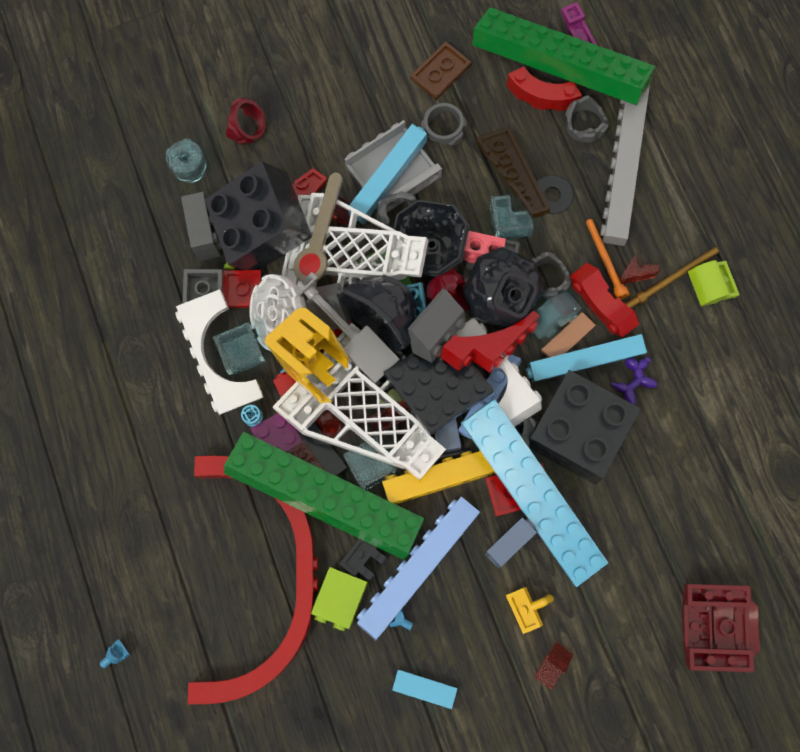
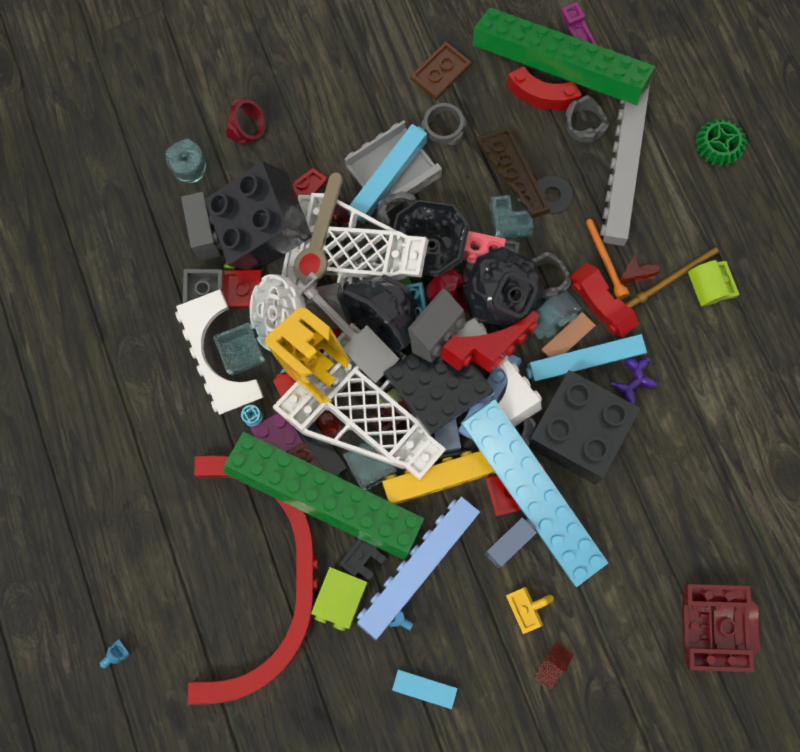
none -> green gear [695,118,747,167]

